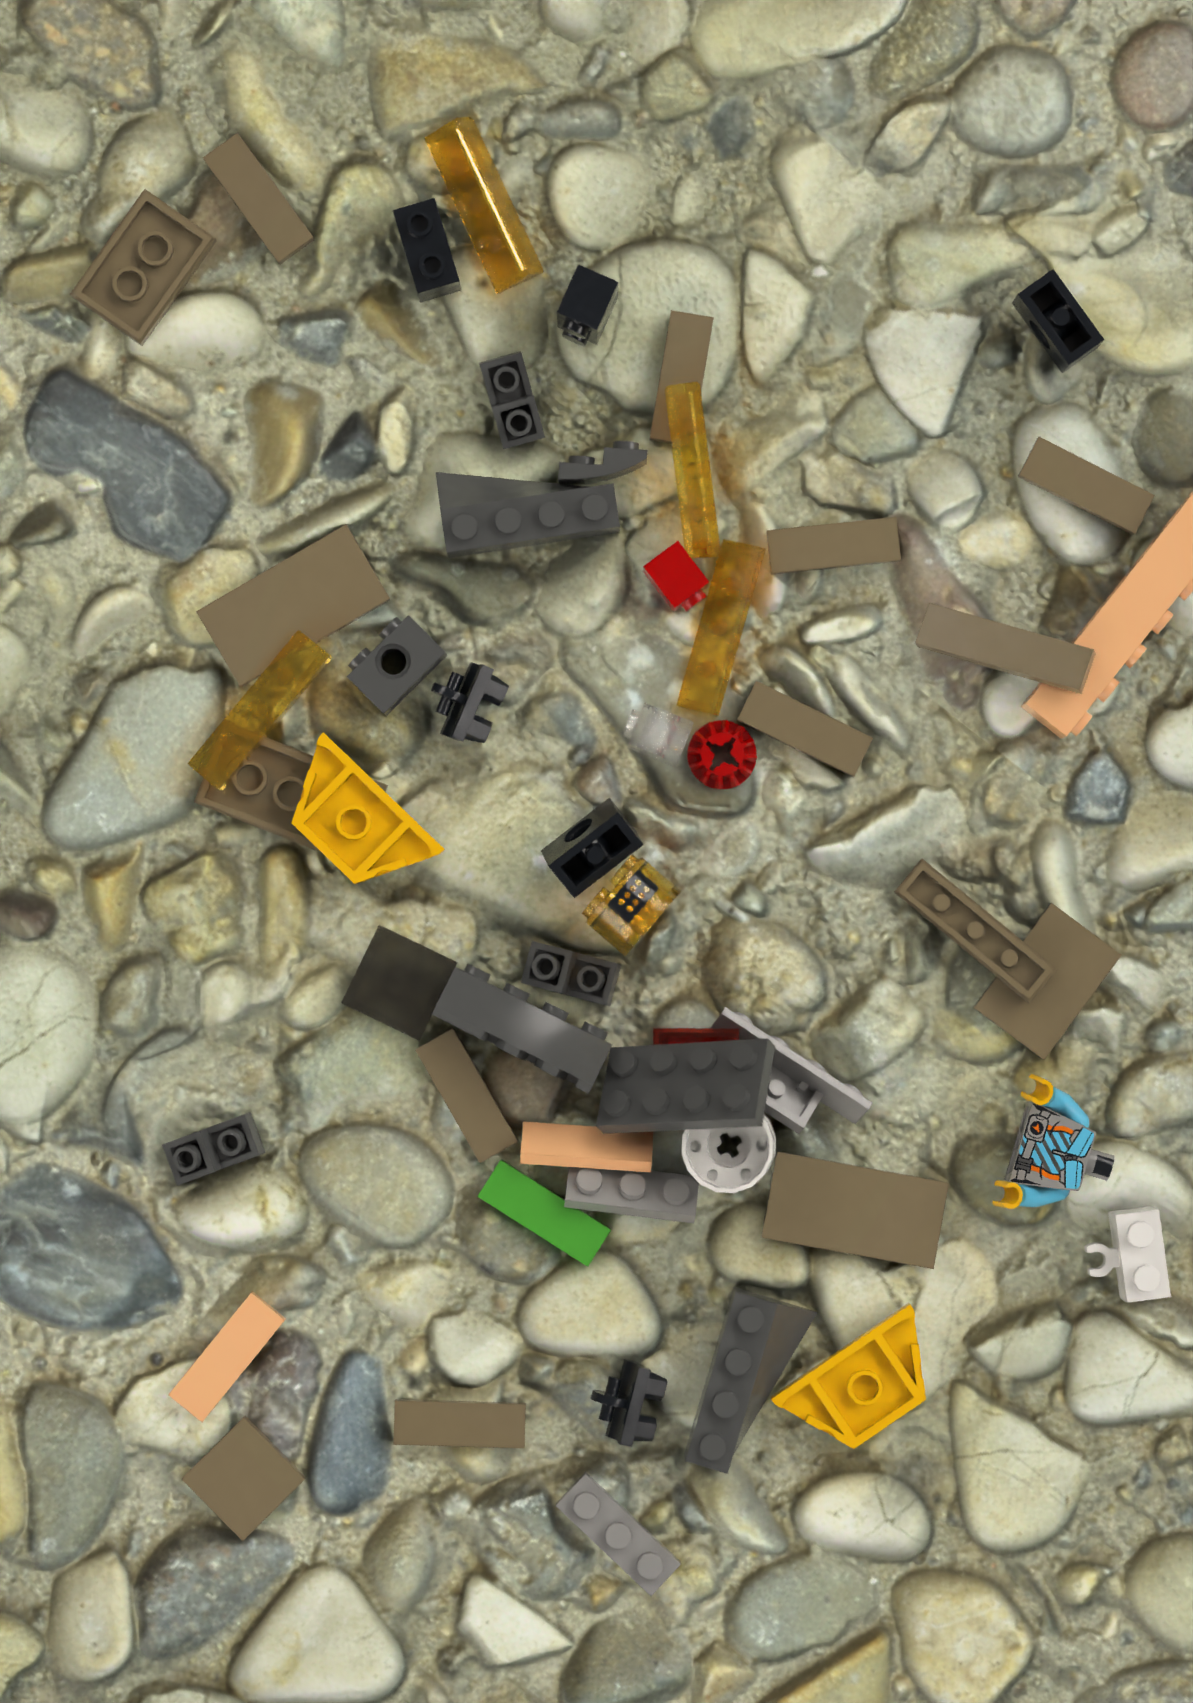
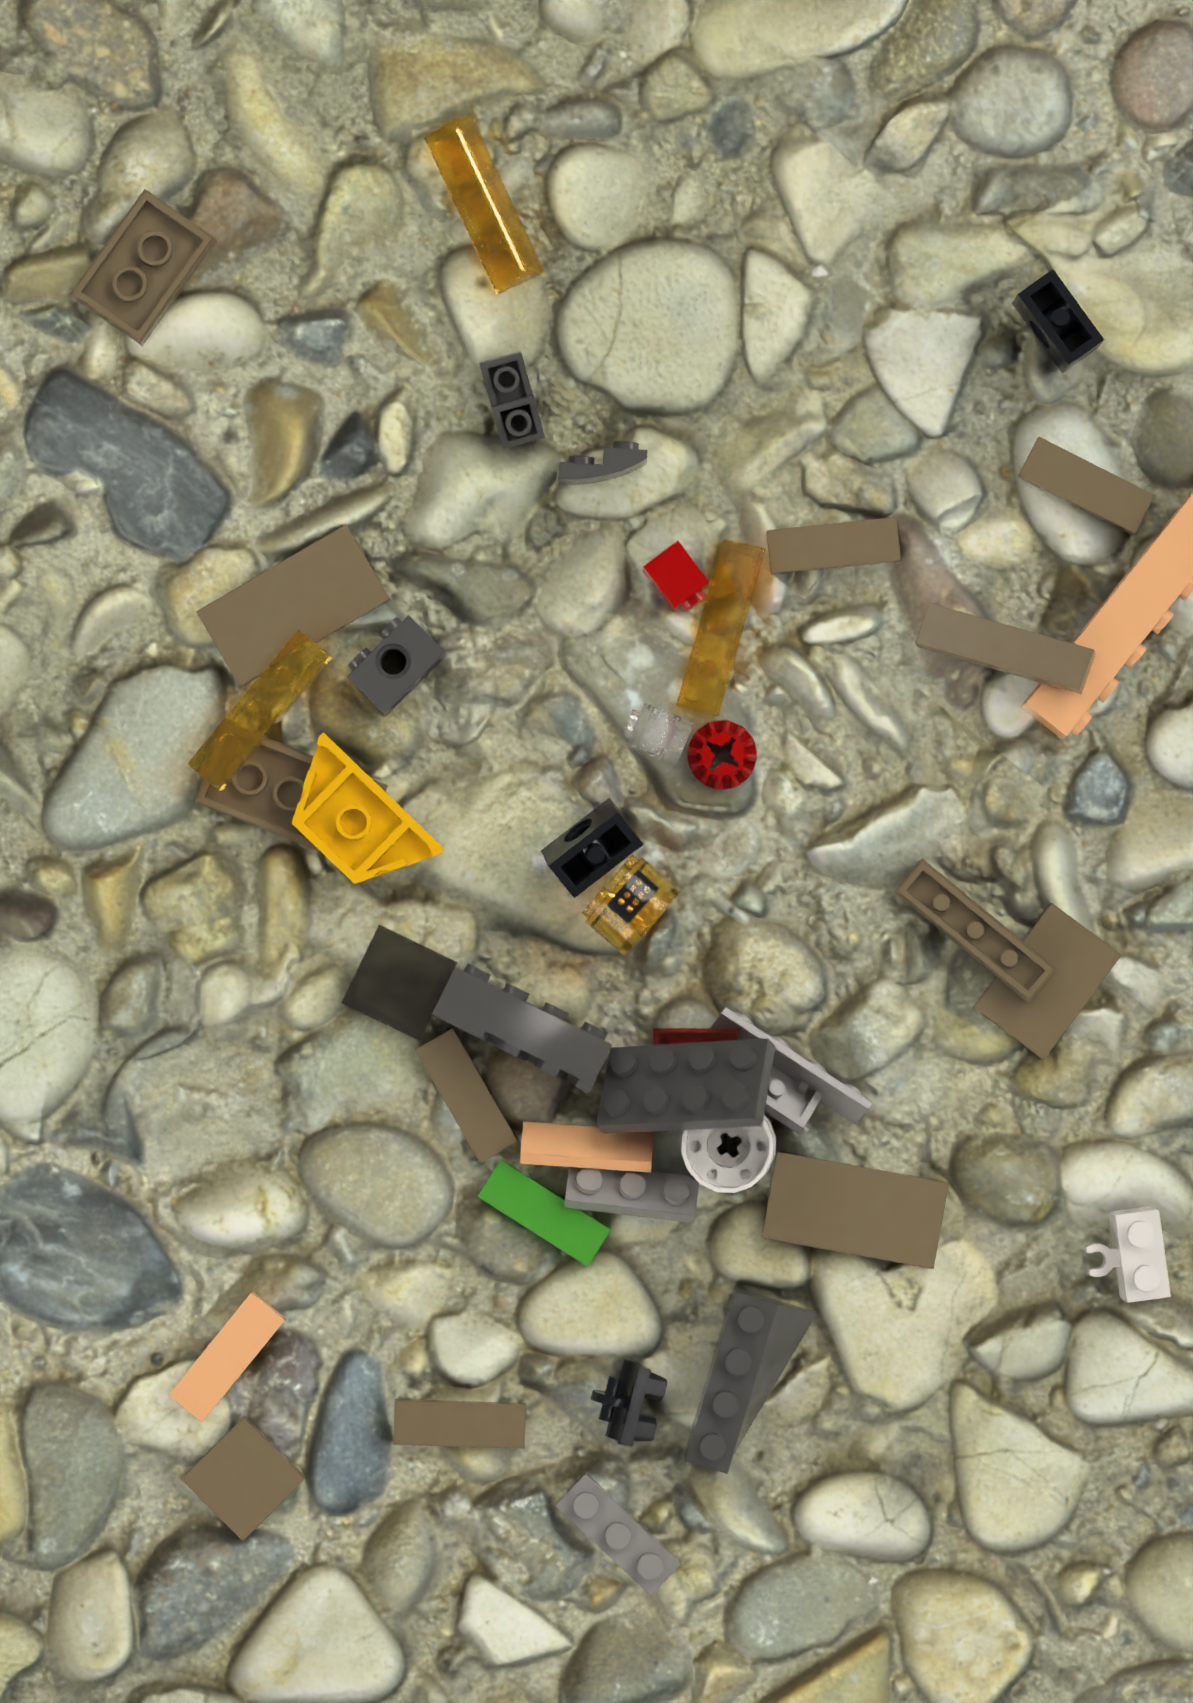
dark grey slope [162,1112,266,1186] -> none
dark tan tile [203,133,314,265] -> none
black brick [393,198,462,303] -> none
black hips [431,662,509,743] -> none
dark grey wedge [436,472,620,558] -> none
dark grey slope [521,941,621,1006] -> none
black brick [557,264,619,346] -> none
dark tan tile [649,310,714,447] -> none
clear yellow slope [665,381,721,558] -> none
dark tan tile [737,681,873,777] -> none
yellow wing [770,1303,926,1449] -> none
torso [992,1074,1114,1209] -> none

